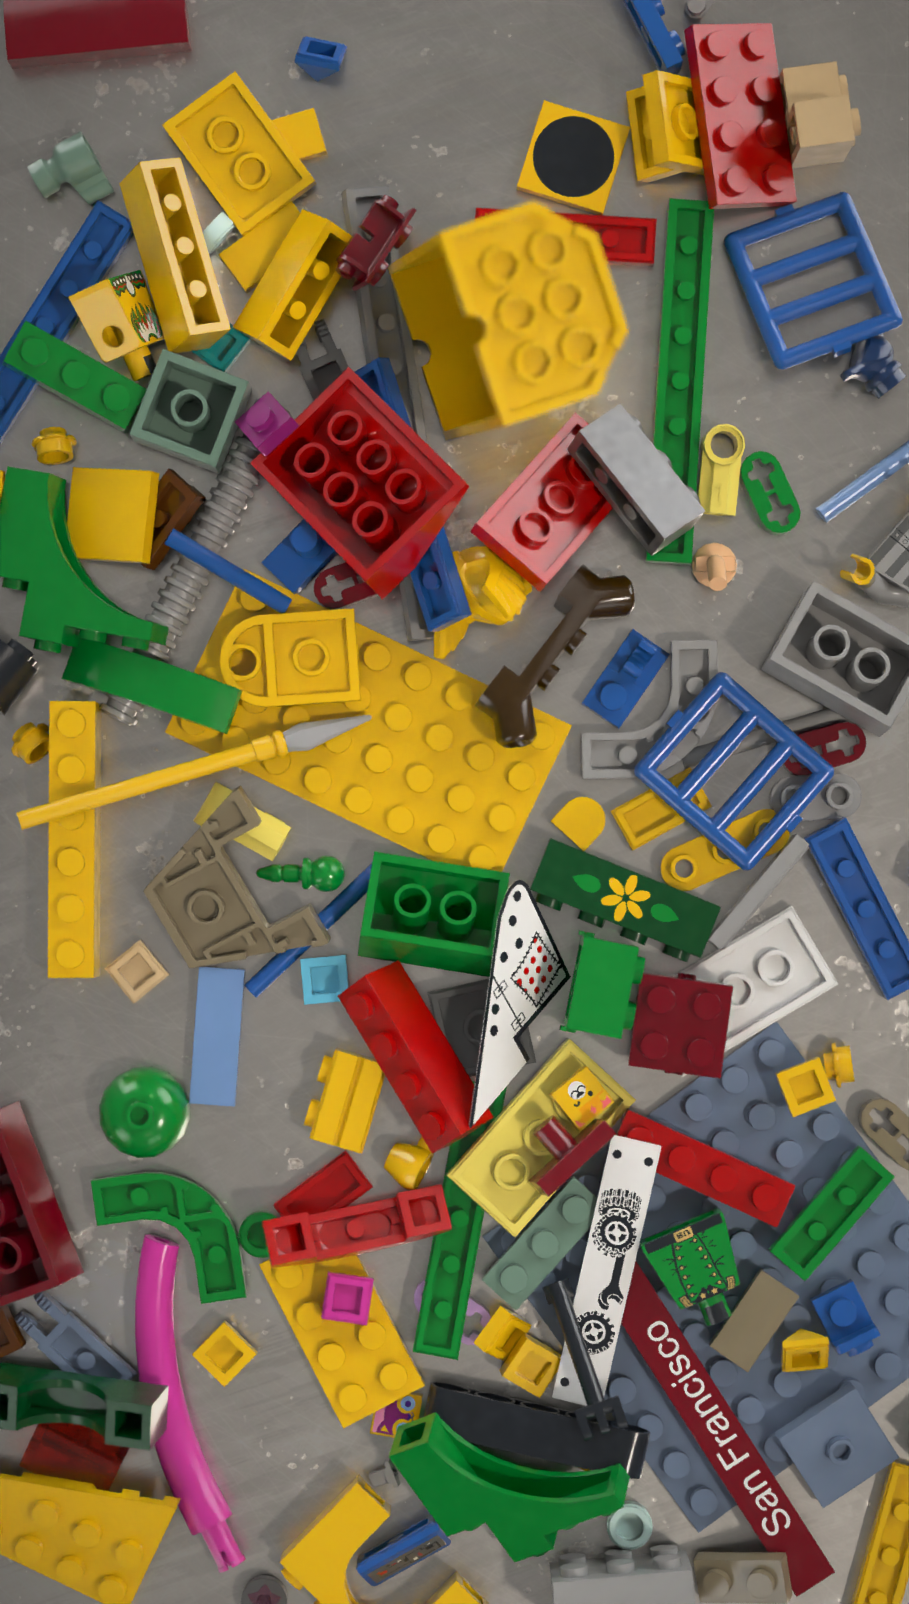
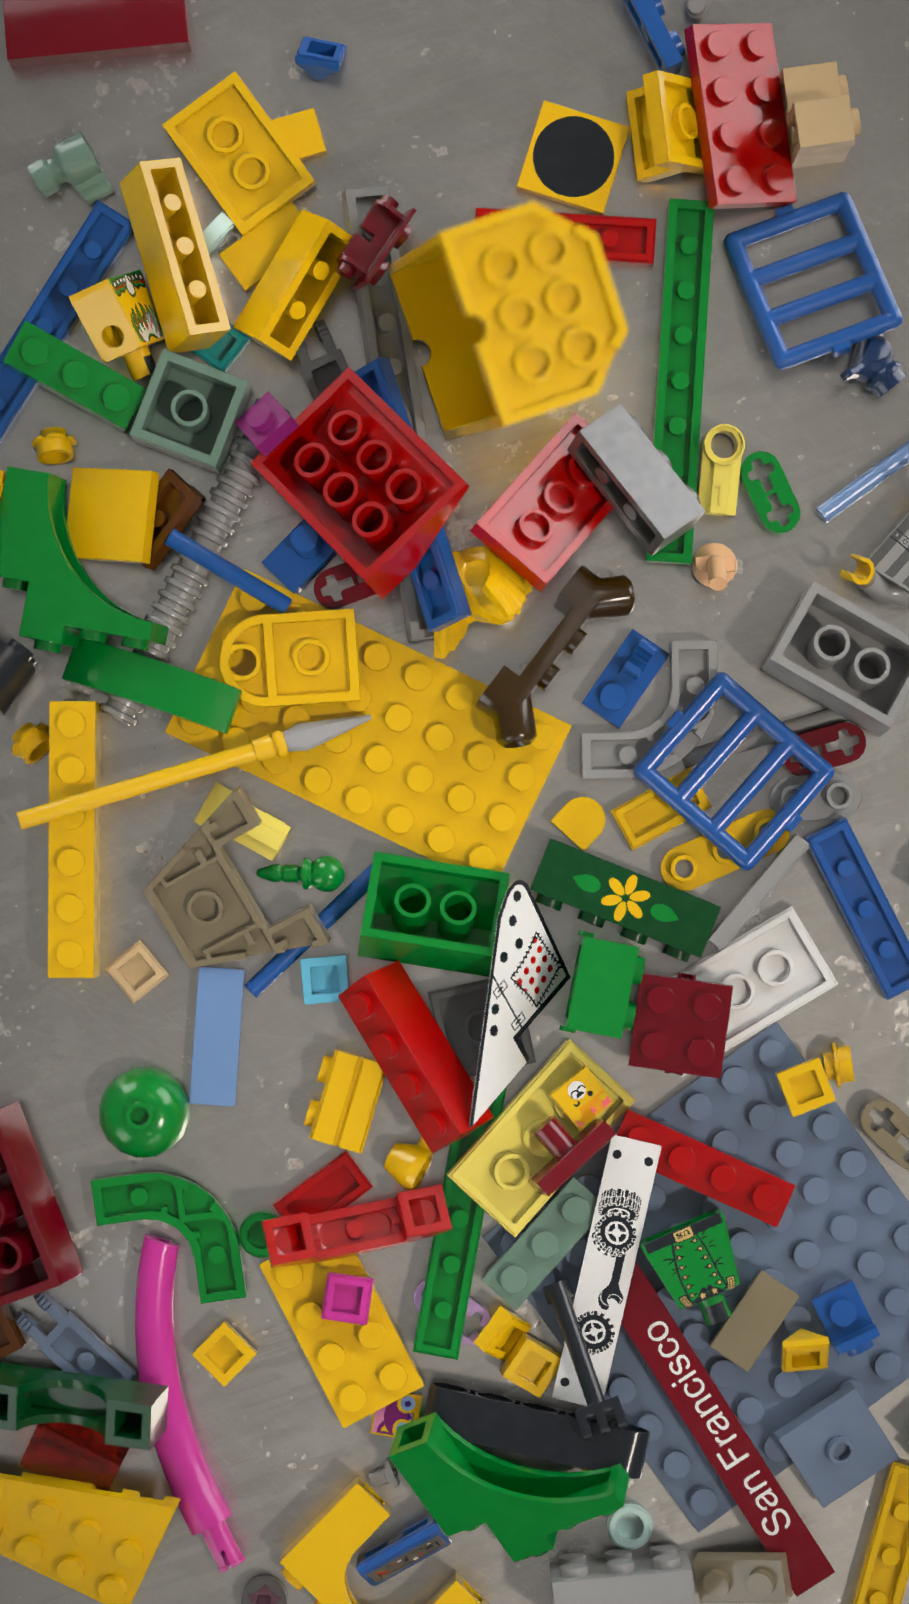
green plate [768,1145,895,1281] -> none

